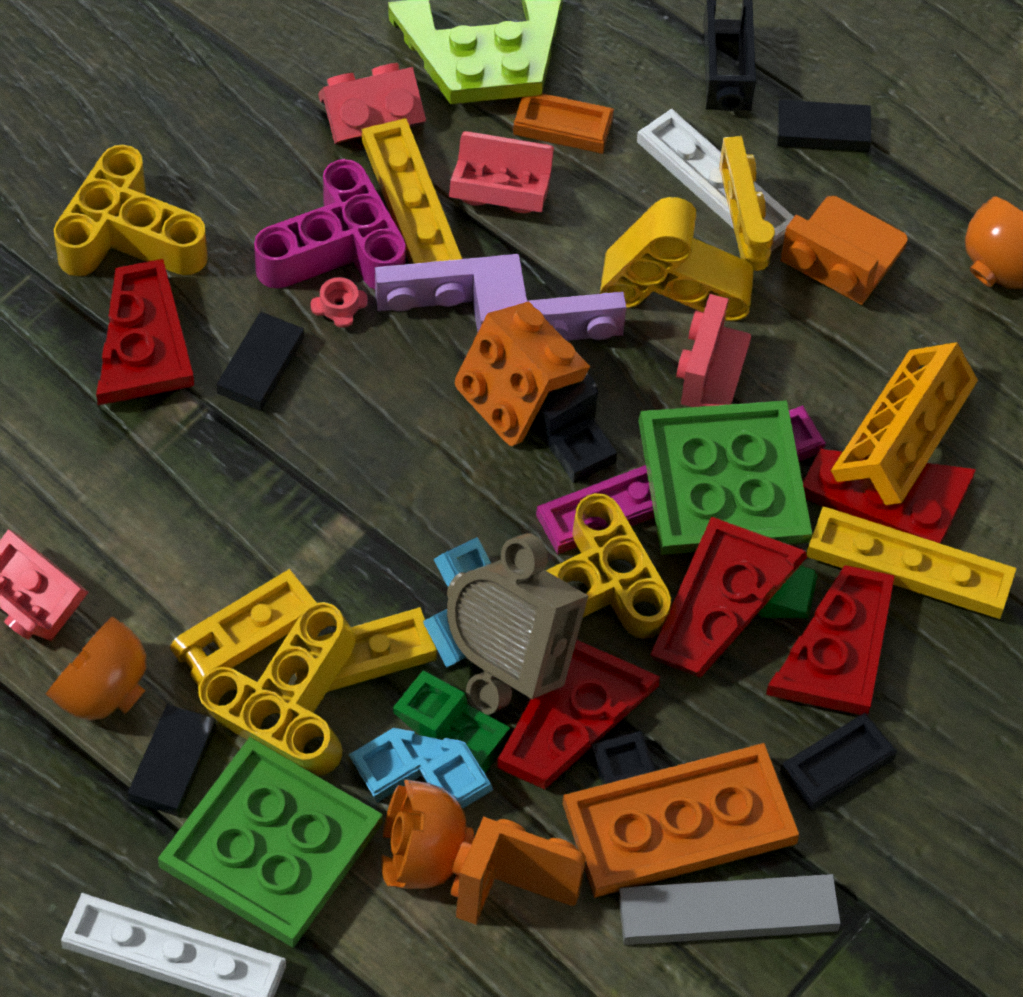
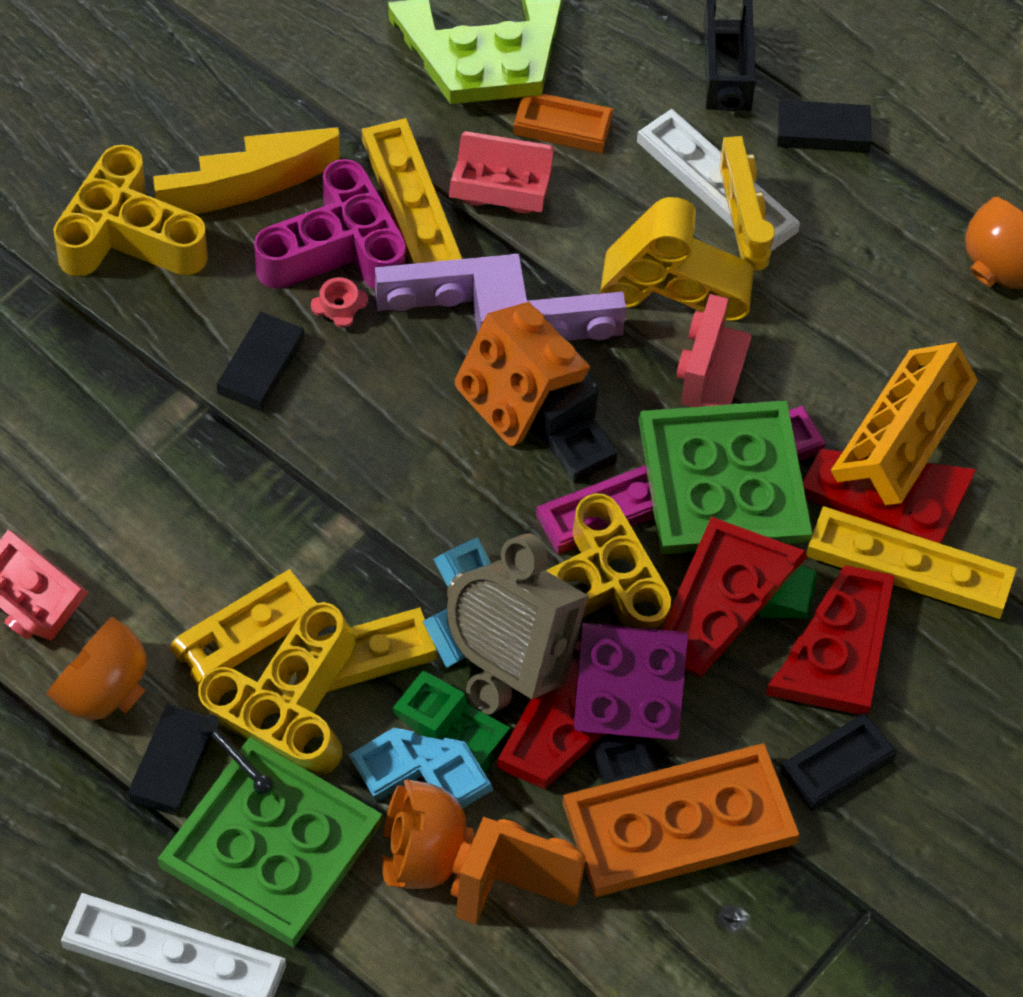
red wing [96,259,194,406] -> none
coral bracket [318,63,426,144] -> none
light grey tile [618,874,840,945] -> none
orange bracket [780,196,908,305] -> none
none -> yellow slope [153,127,340,214]
none -> black hinge [199,714,274,795]
none -> magenta bracket [574,623,688,740]

